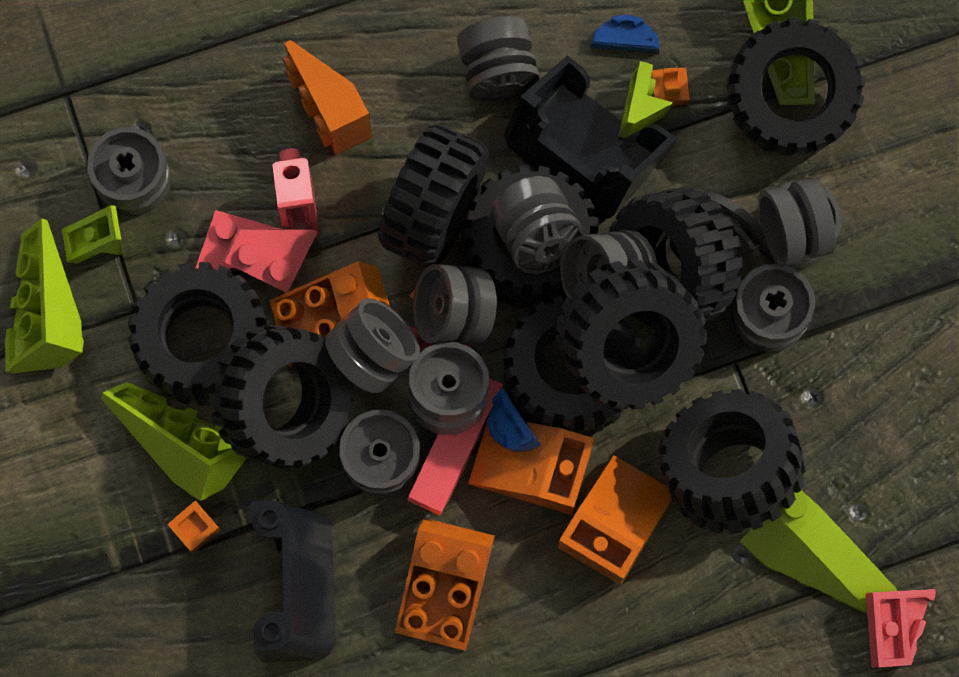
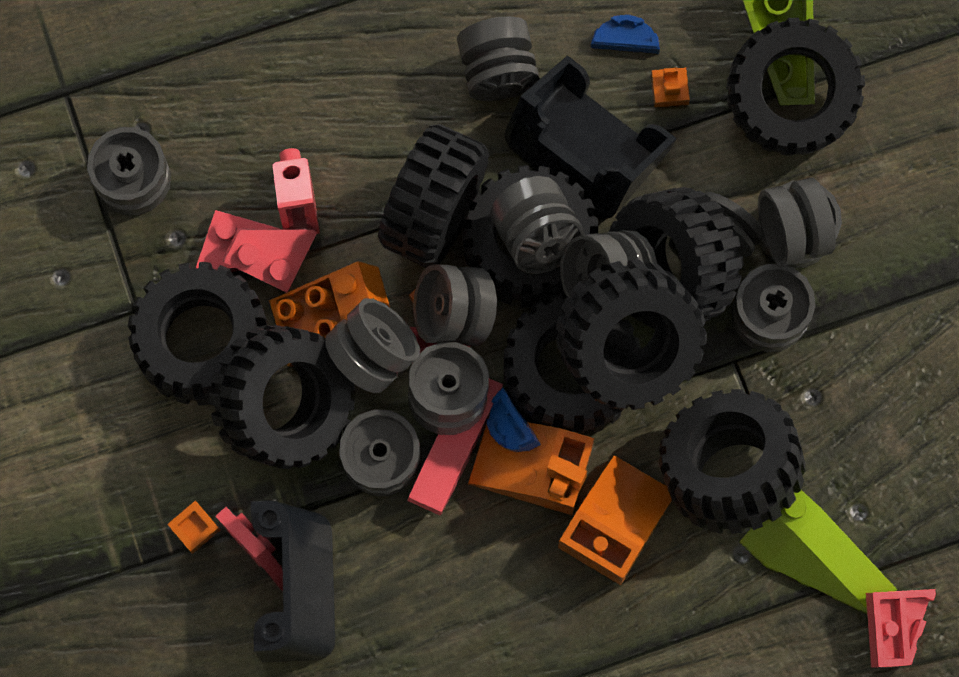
lime wedge [5,218,84,374] -> none
lime slope [62,205,122,264] -> none
lime wedge [101,382,247,501] -> none
orange slope [282,40,373,156] -> none
orange slope [395,518,495,651] -> none
lime slope [619,61,673,138] -> none
none -> coral wing [215,507,283,591]
none -> orange tile [547,455,587,501]

